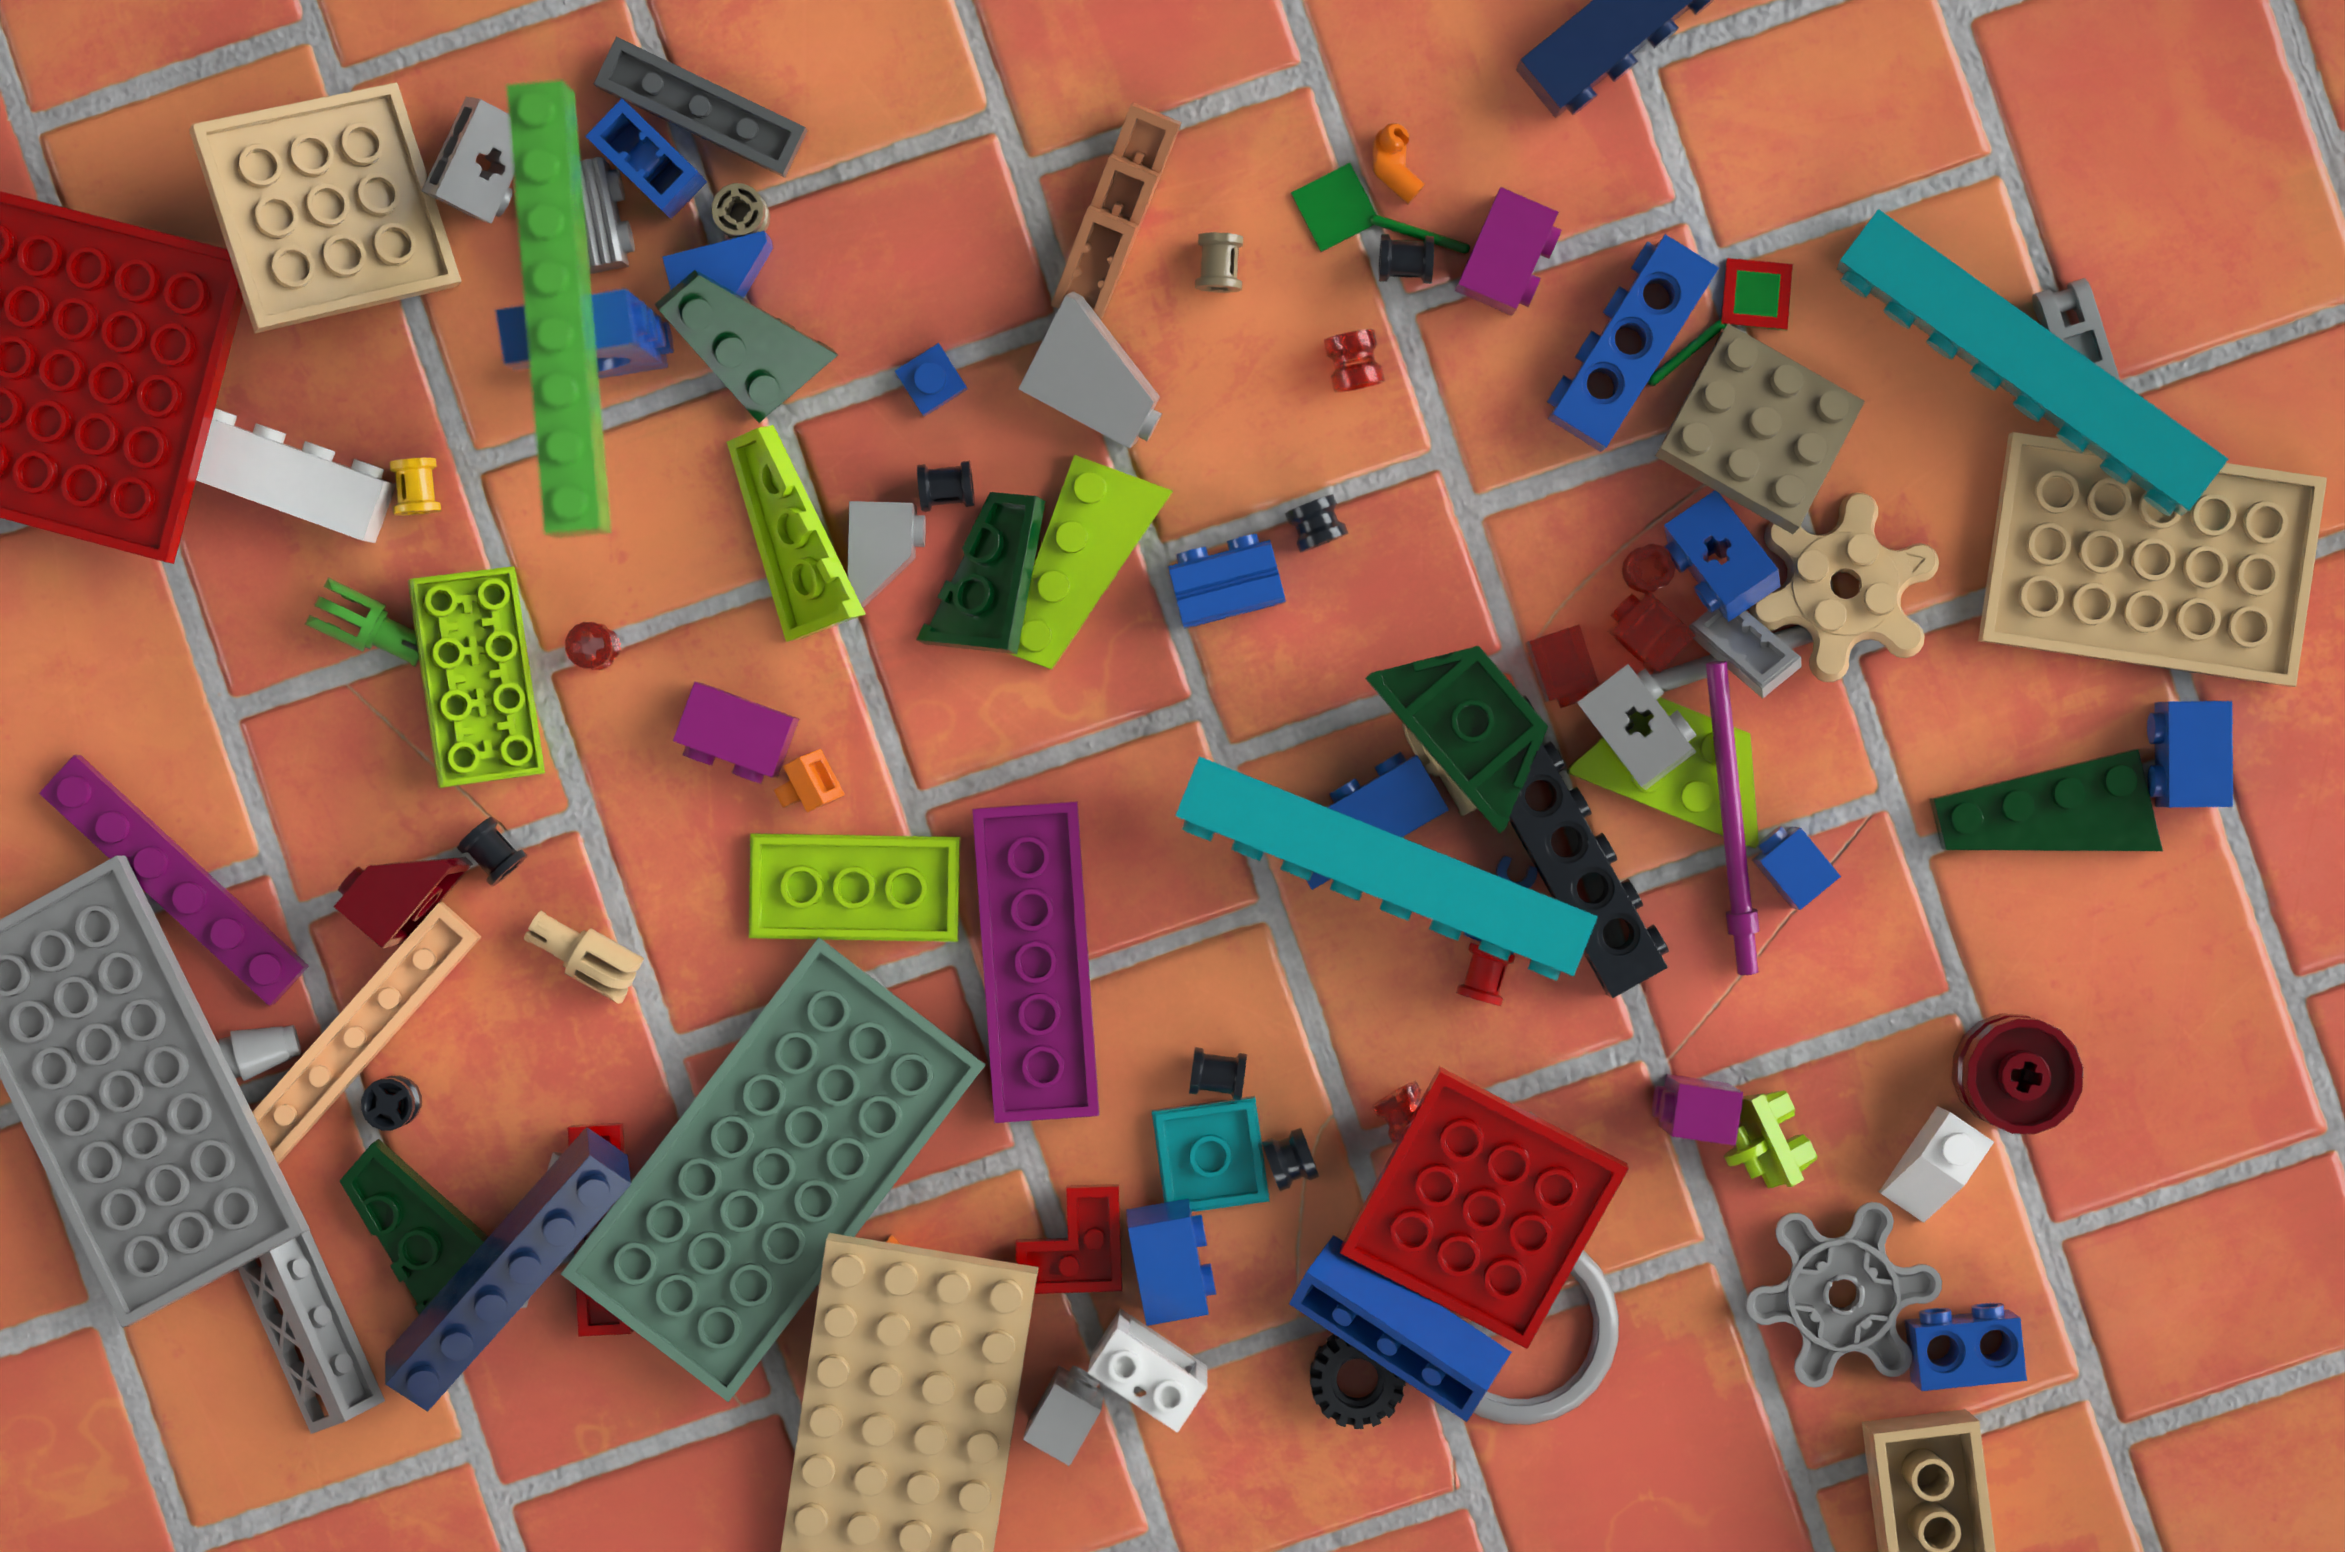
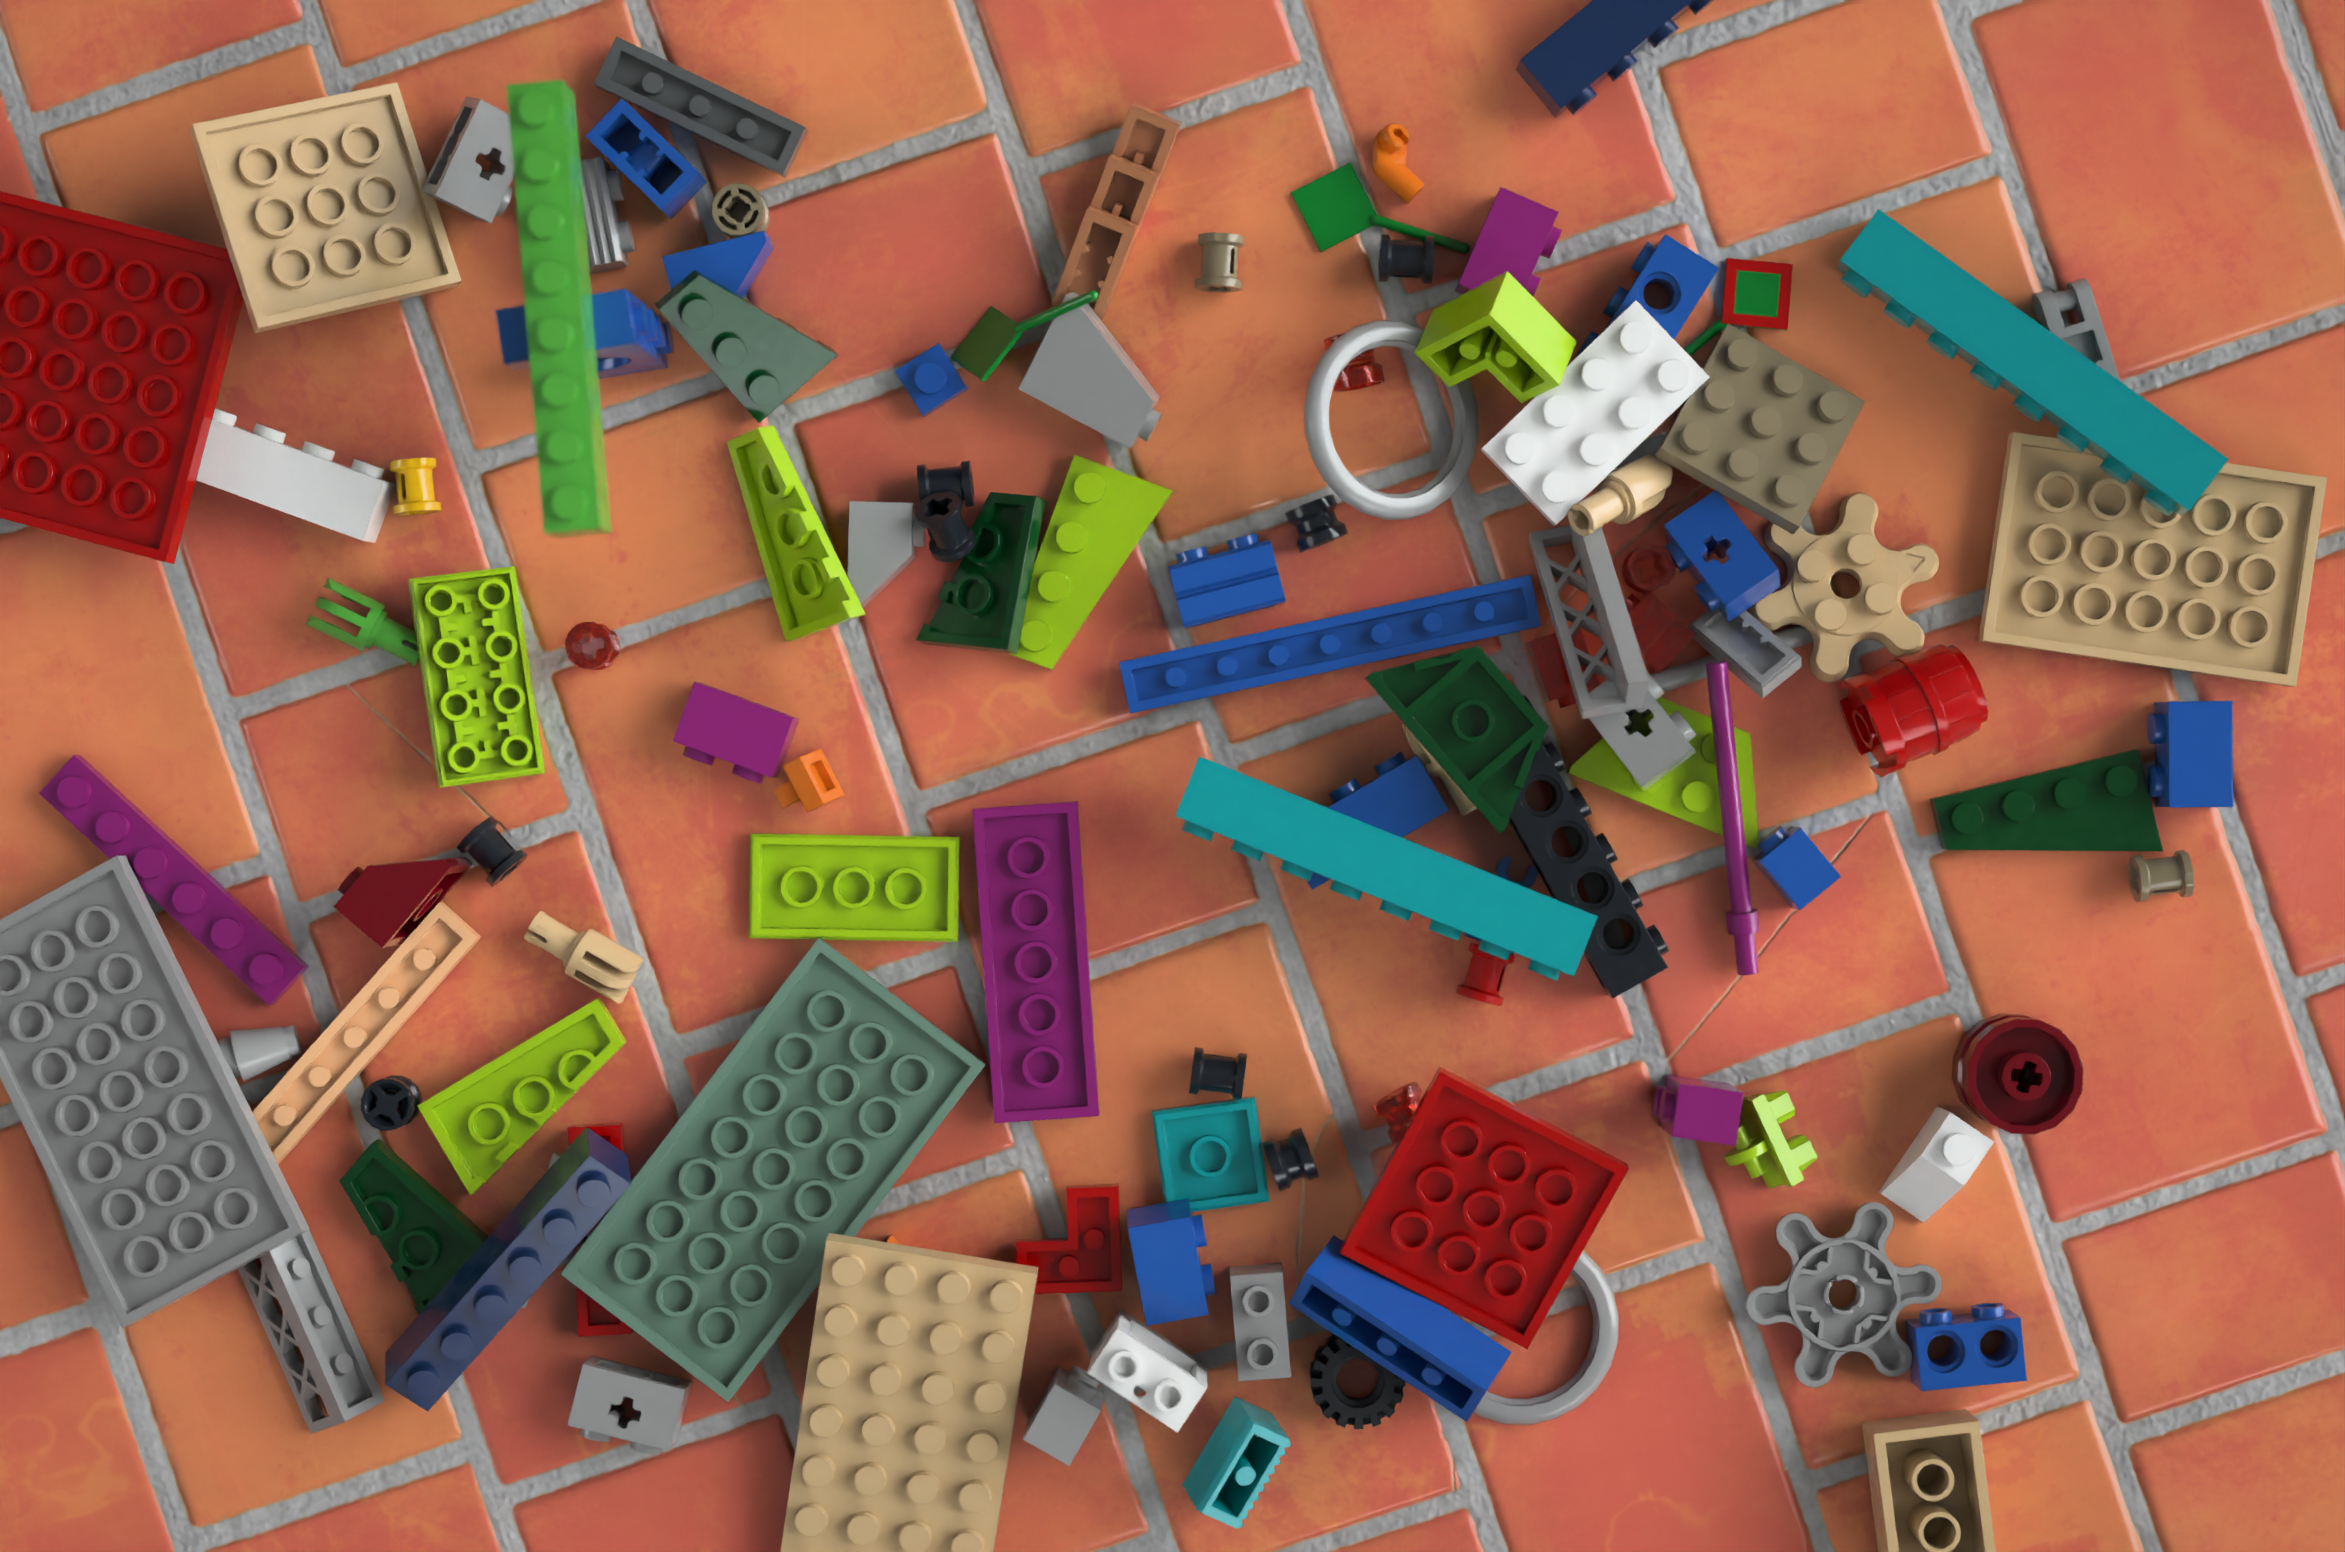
none -> lime wing [417,997,627,1196]
none -> light grey brick [567,1355,692,1455]
none -> black bush [916,491,976,562]
none -> green piece [950,290,1098,382]
none -> blue plate [1119,575,1541,714]
none -> teal brick [1182,1397,1291,1529]
none -> light grey brick [1230,1263,1291,1382]
none -> light grey wedge [1304,320,1479,520]
none -> lime brick [1415,271,1577,403]
none -> white plate [1481,301,1710,526]
none -> light grey fence [1528,525,1649,719]
none -> tan arm [1568,455,1672,536]
none -> red piece [1838,644,1988,777]
none -> dark tan bush [2128,850,2194,902]

